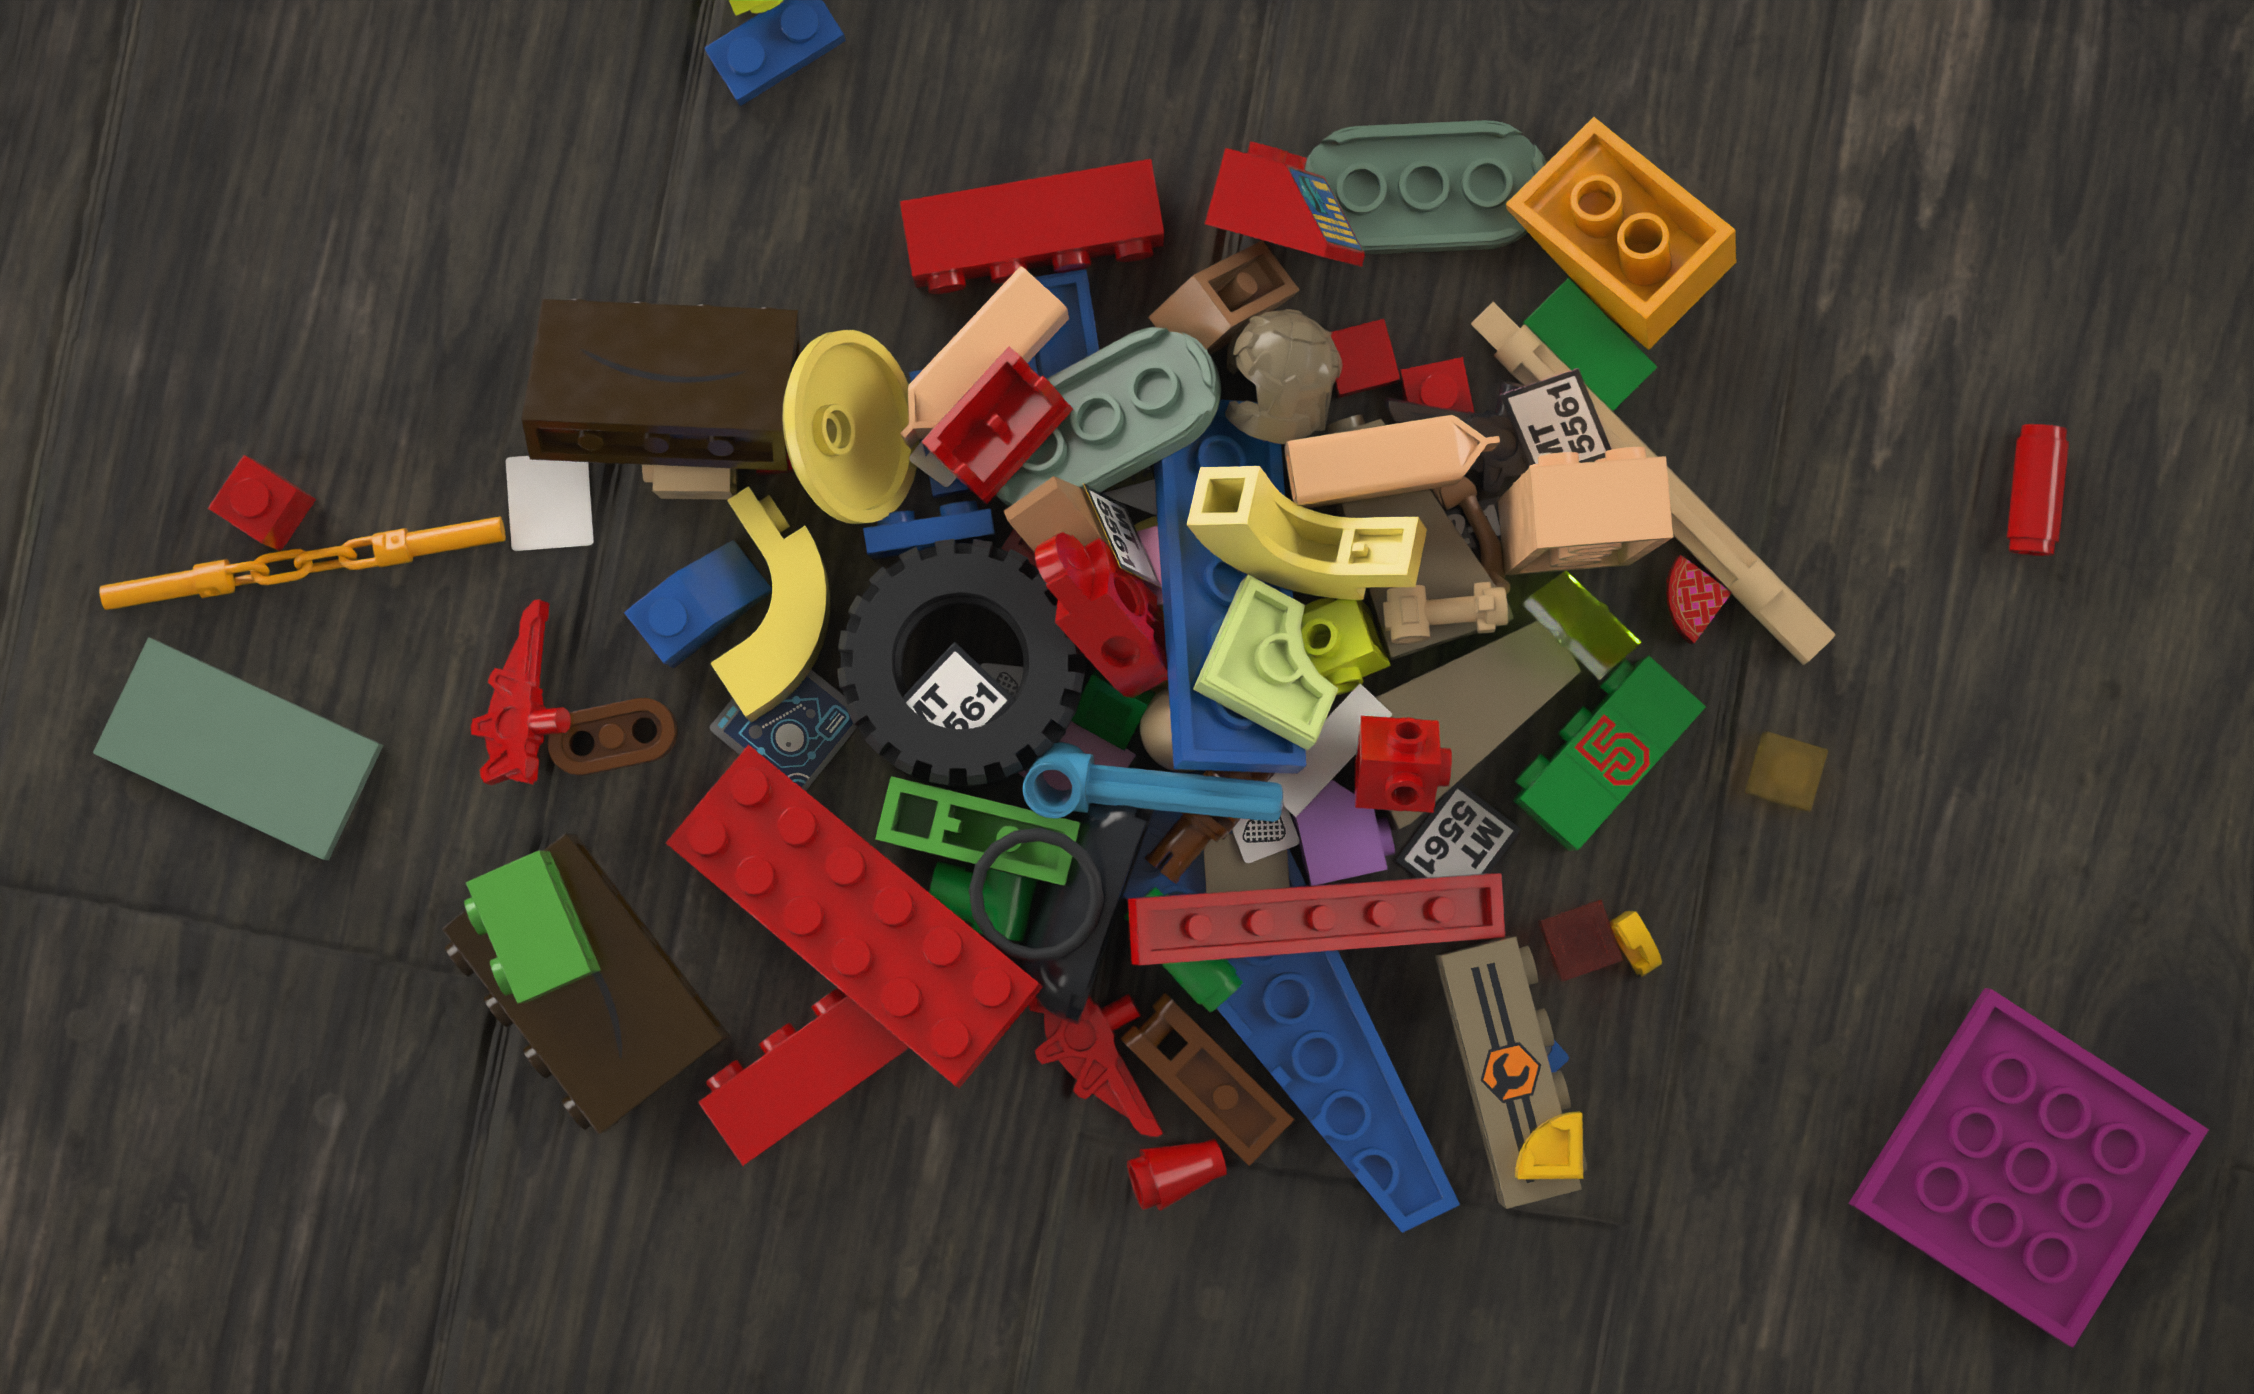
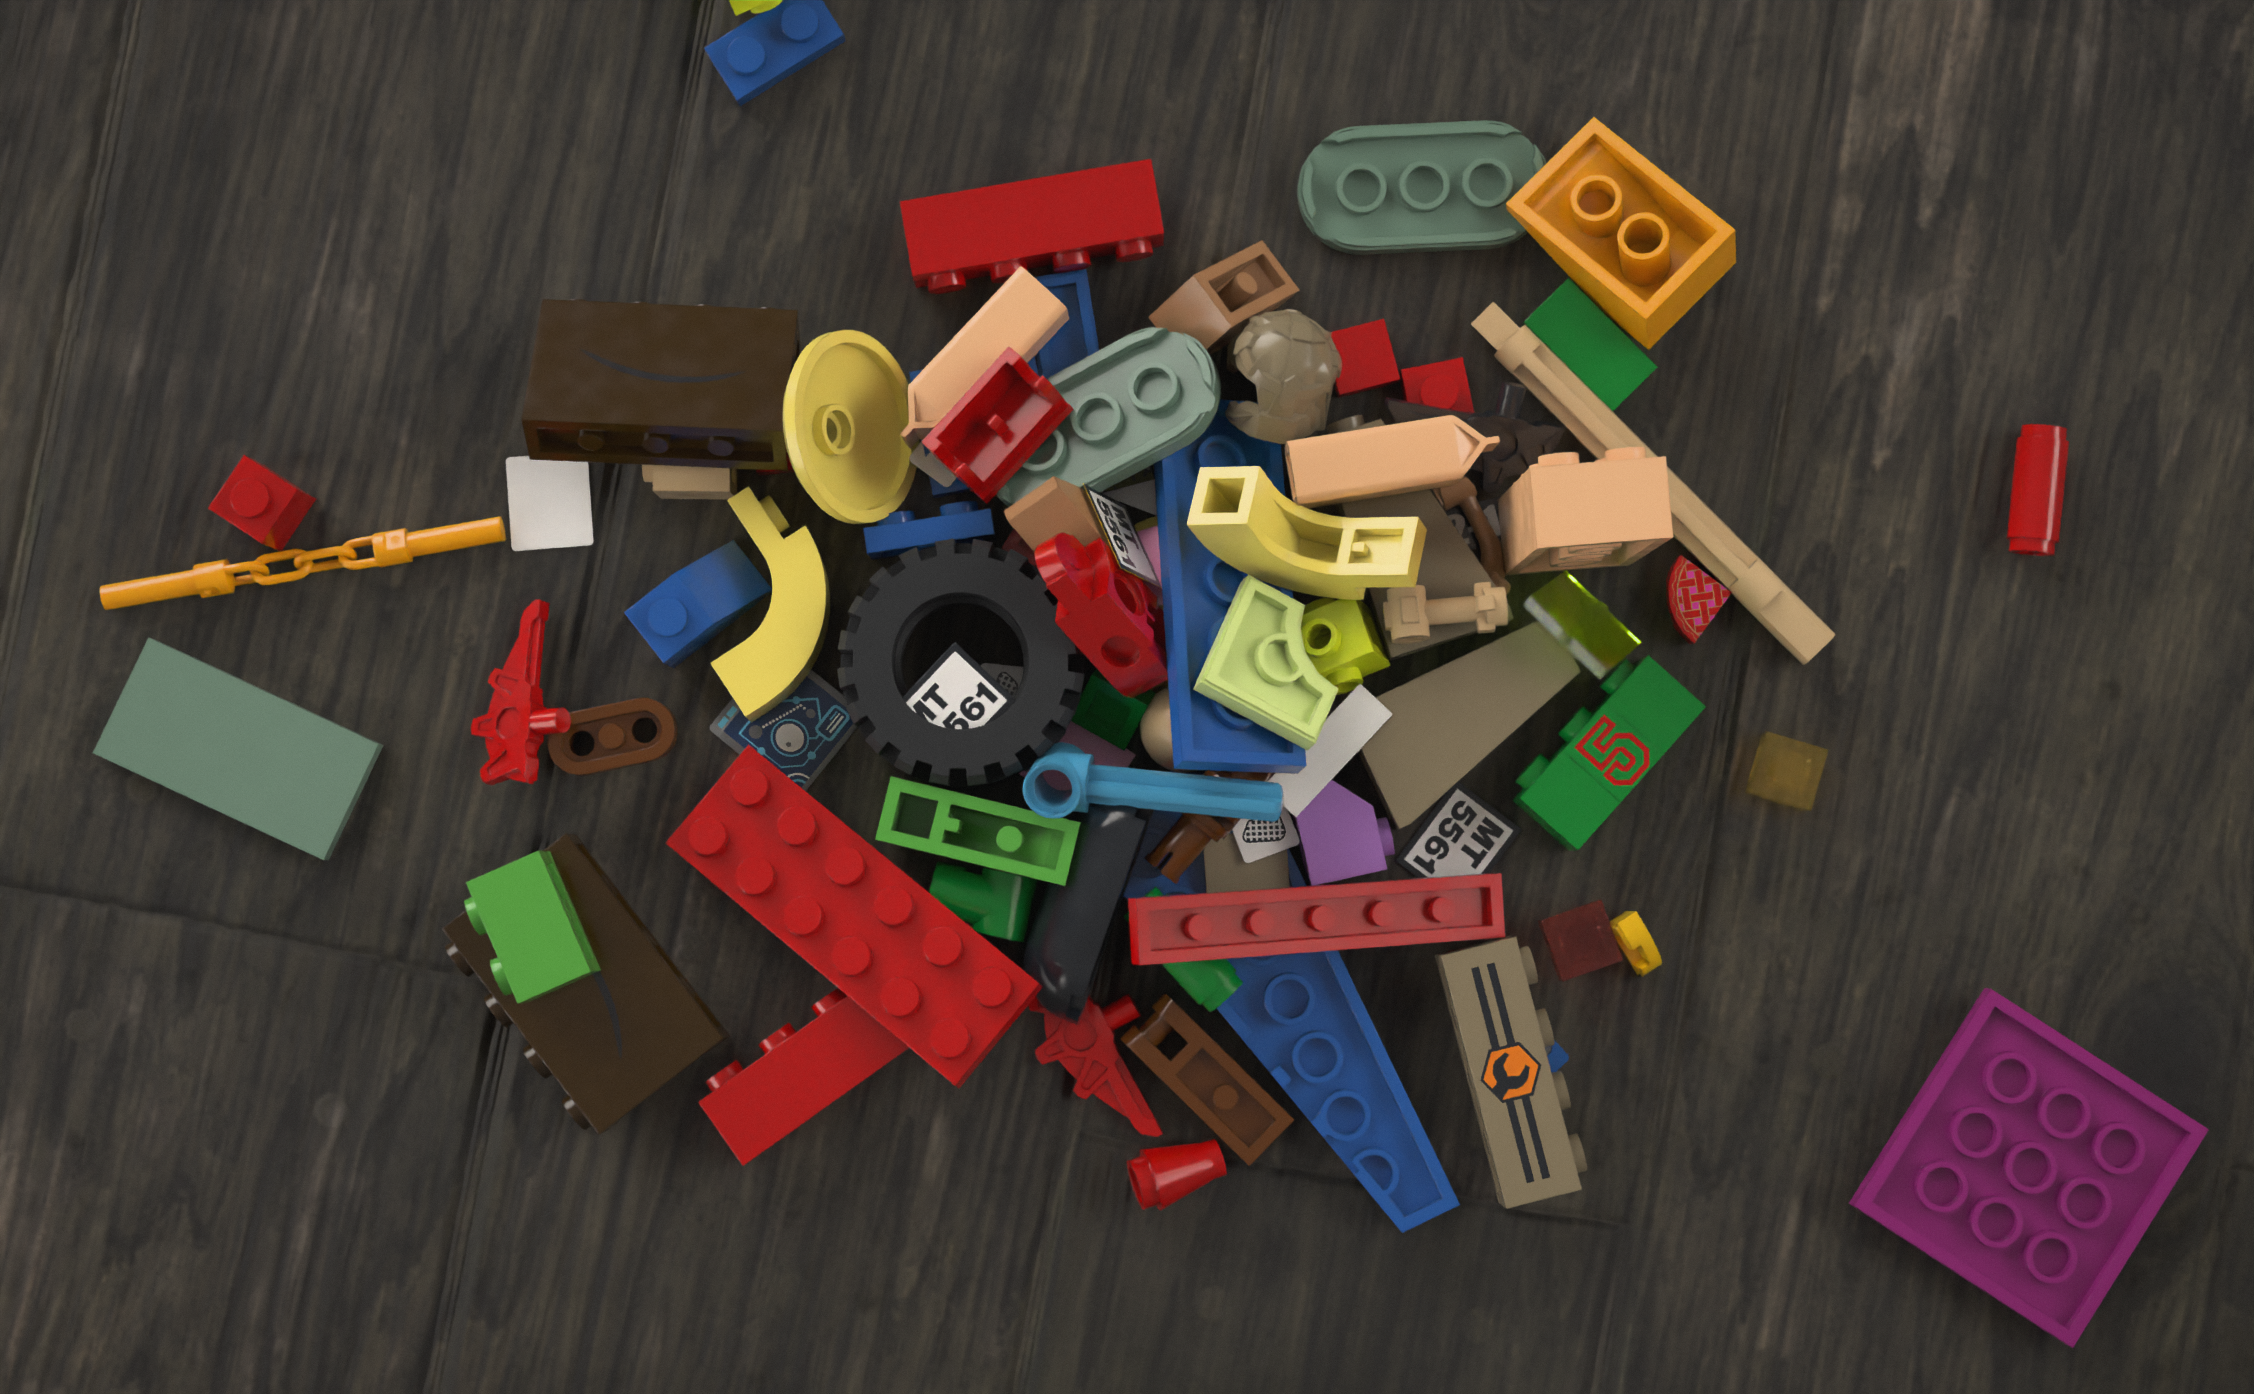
black piece [969,828,1104,962] -> none
red slope [1205,141,1365,267] -> none
red brick [1354,715,1452,813] -> none
sticker [1500,368,1612,465] -> none
yellow tile [1515,1111,1583,1179] -> none

